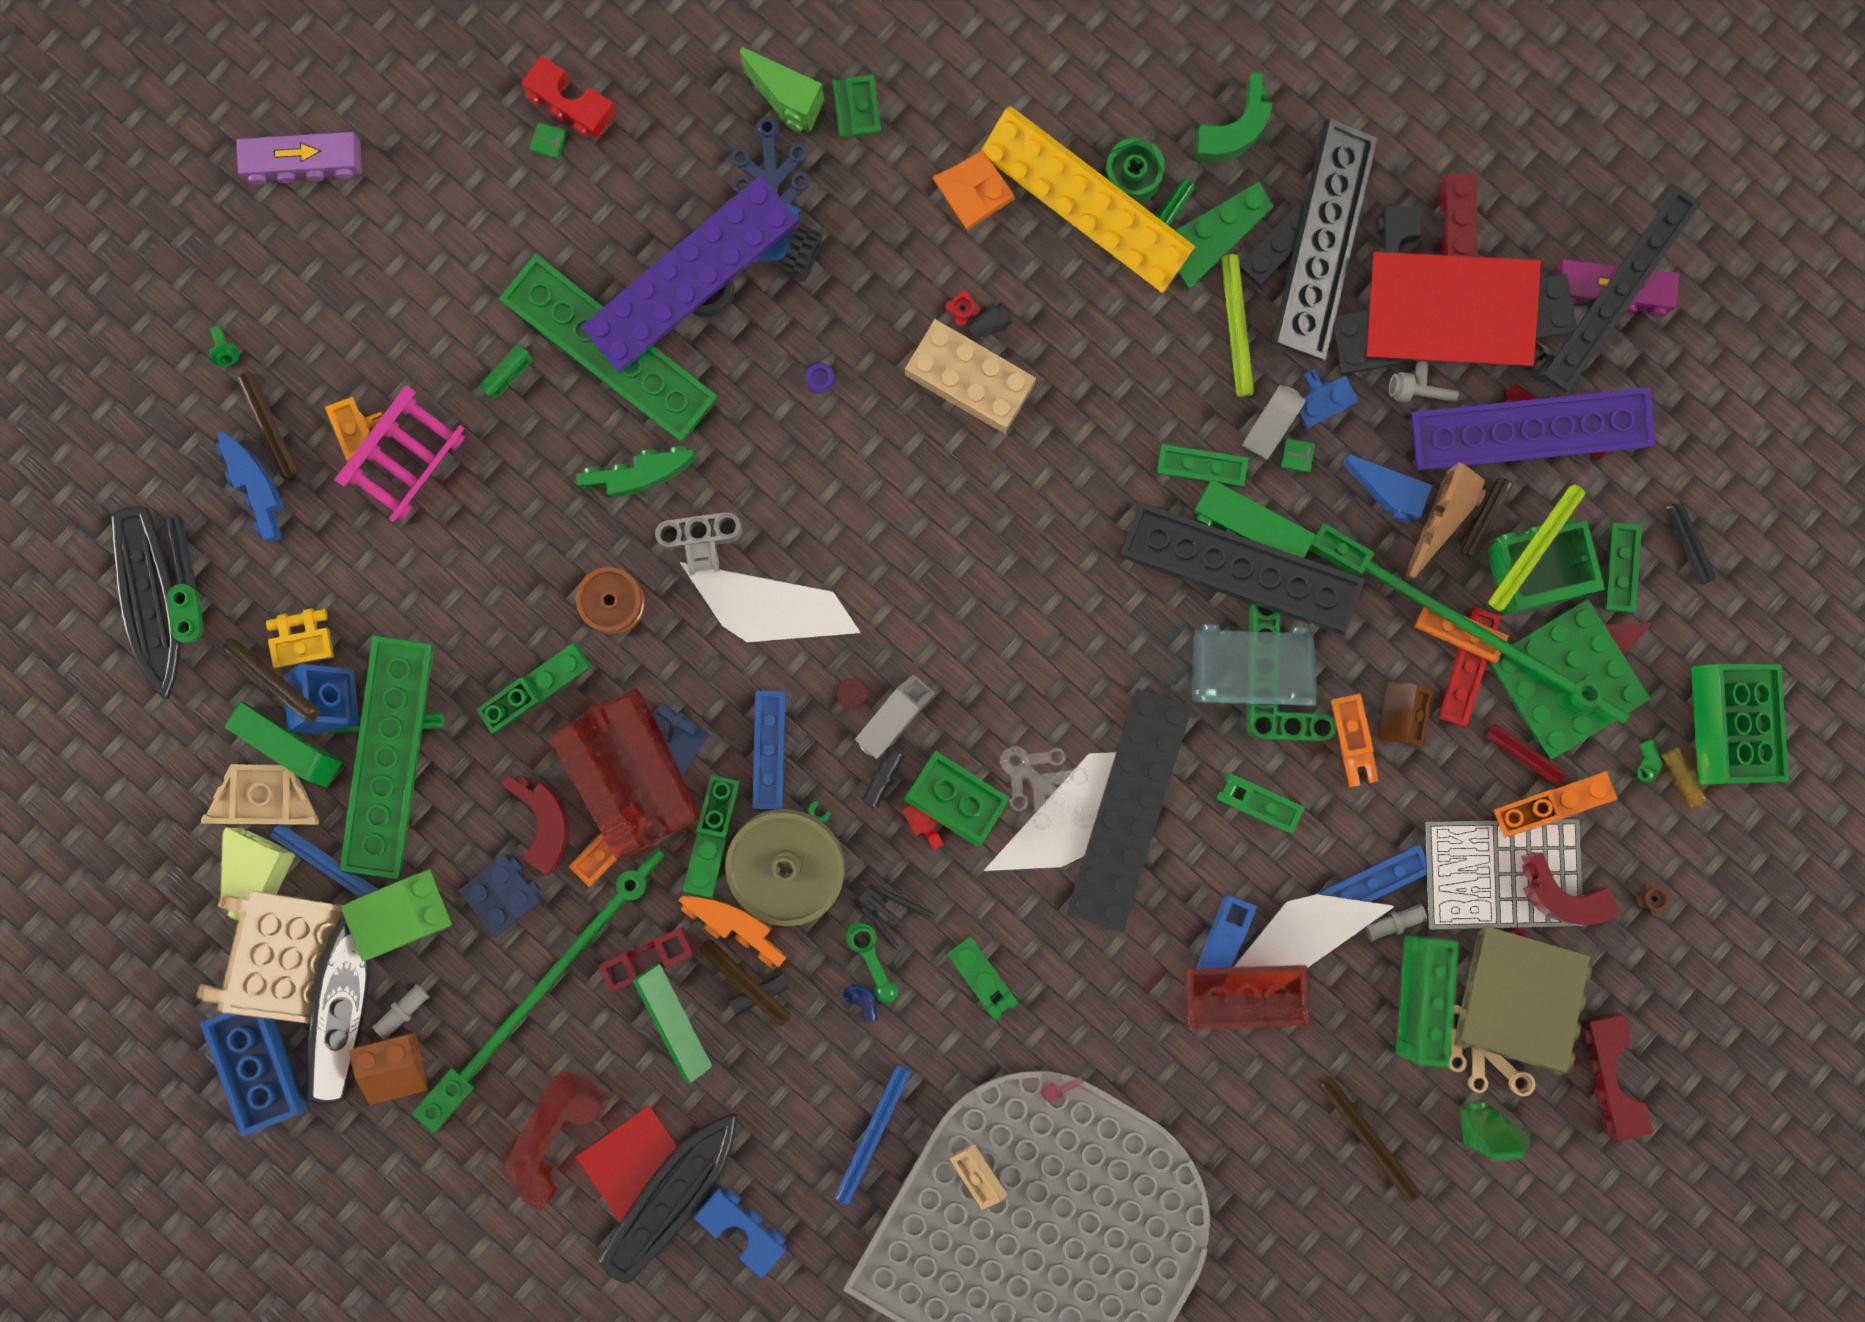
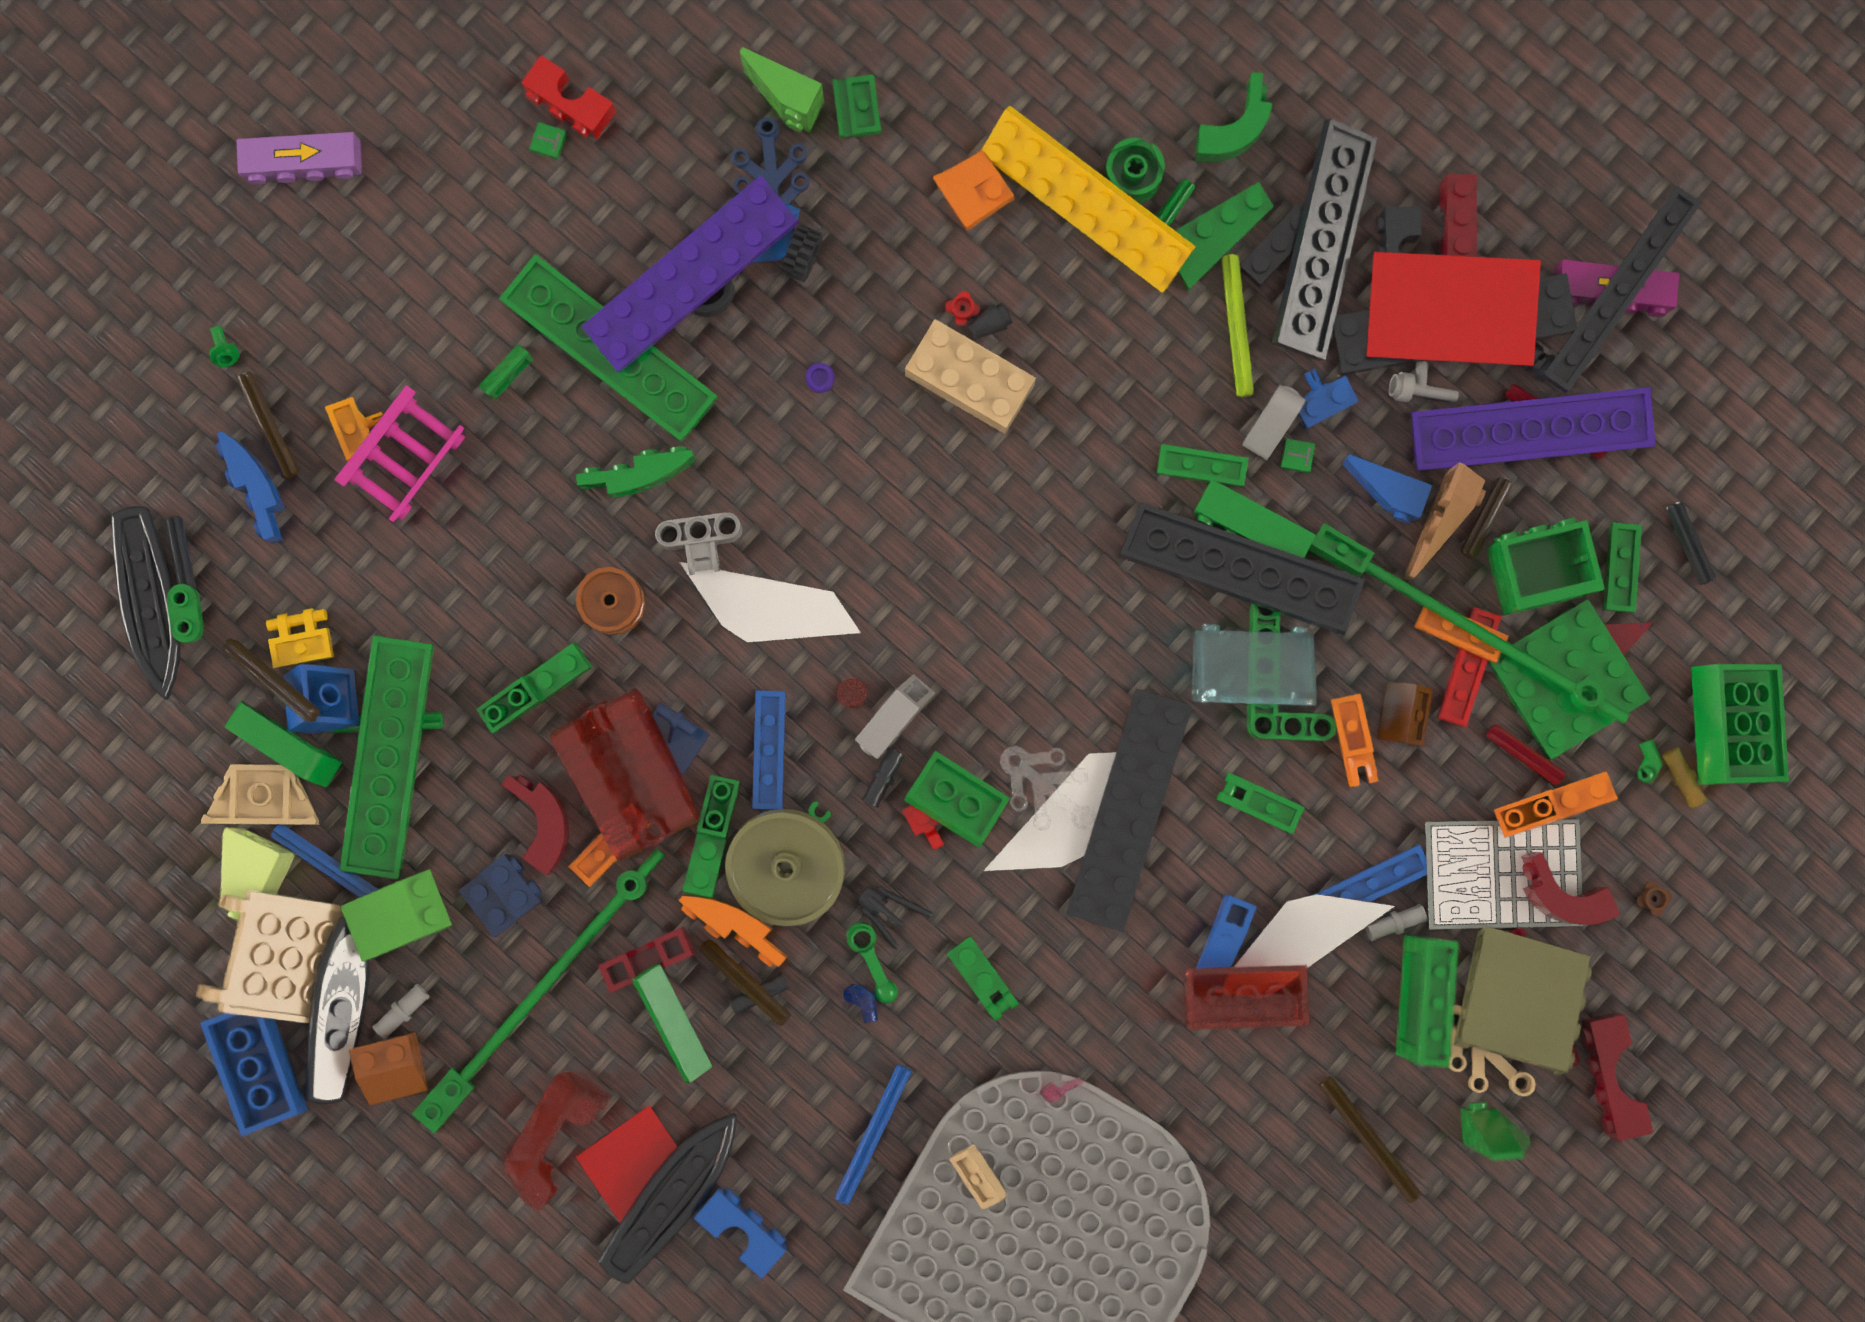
lime axle [1489,484,1585,611] -> none

